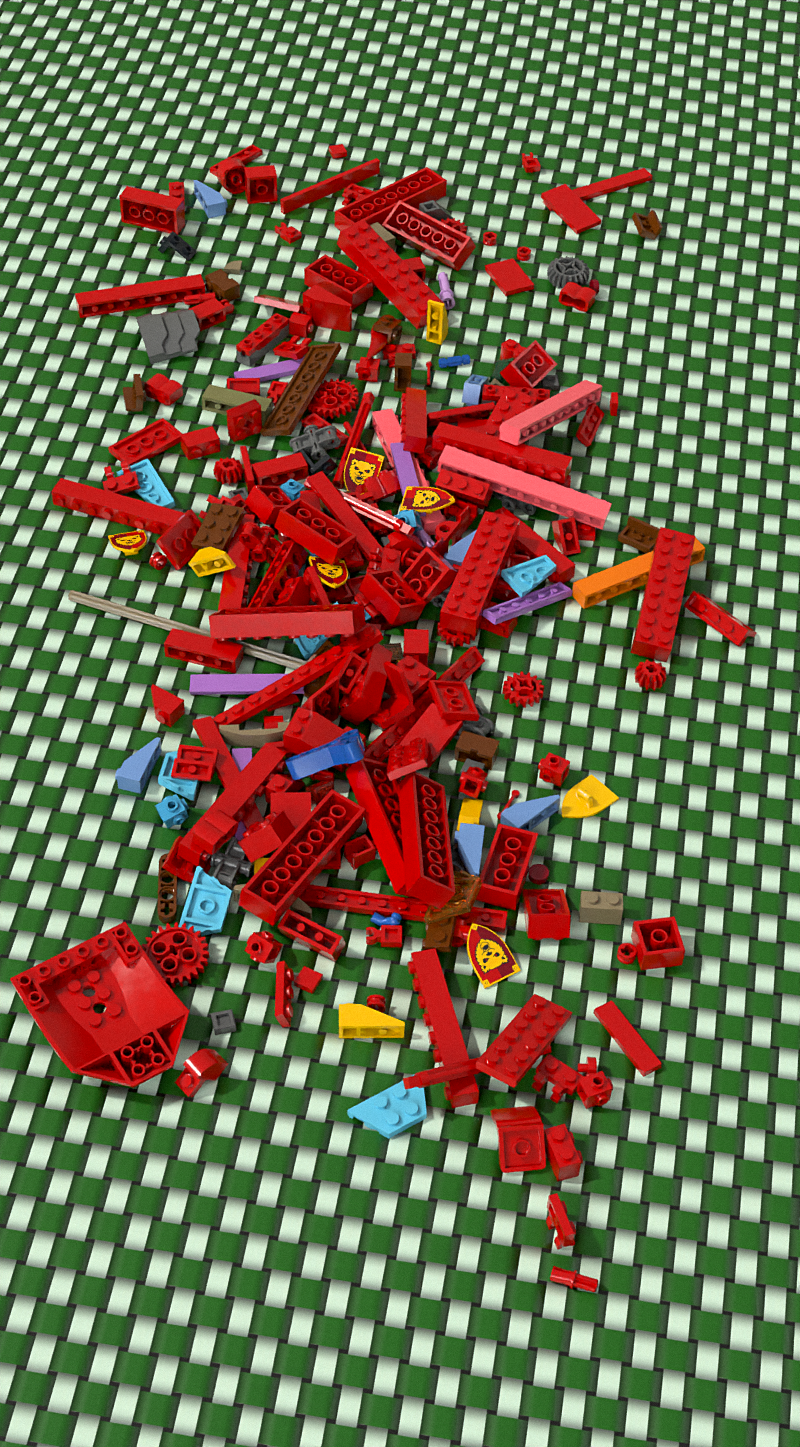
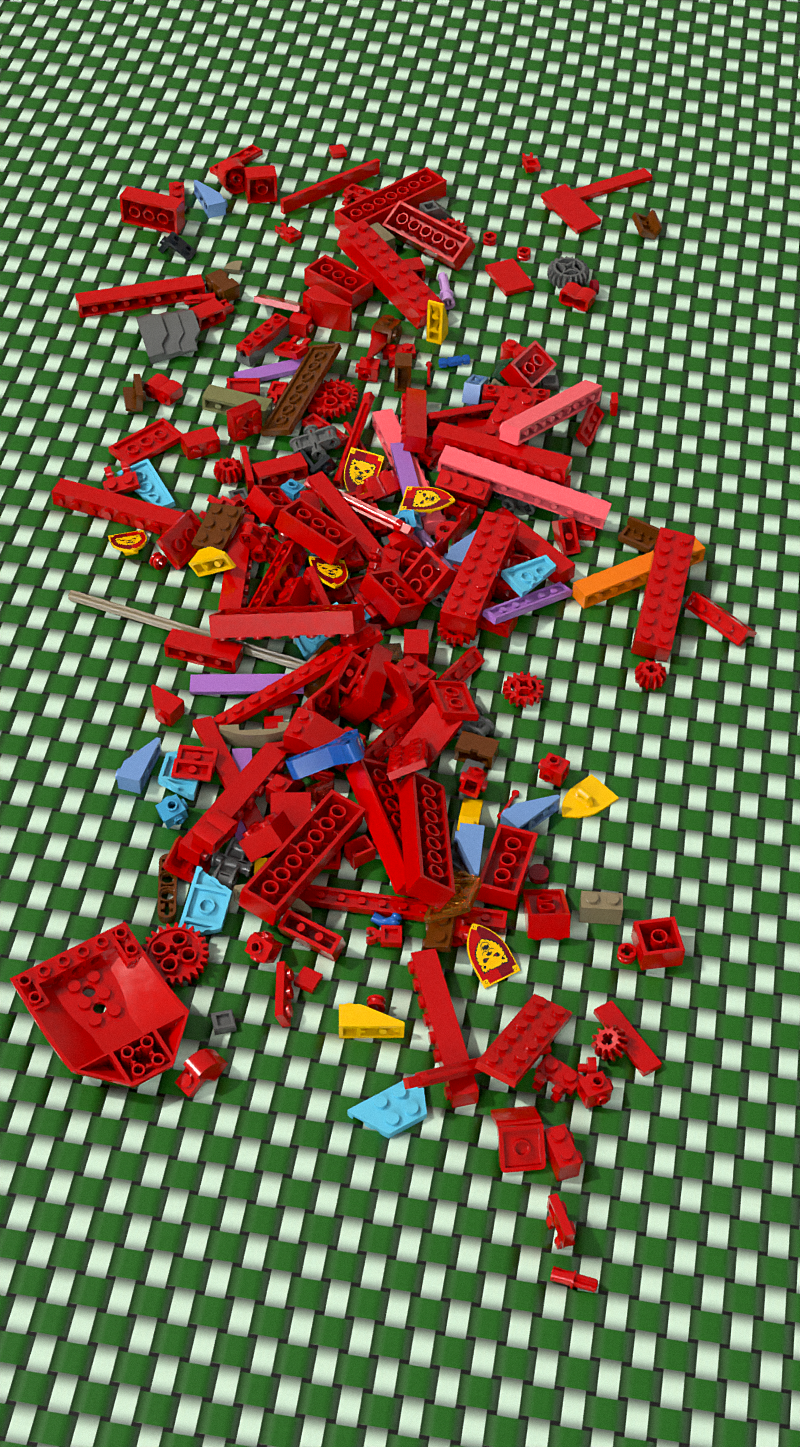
none -> red gear [591,1024,629,1062]

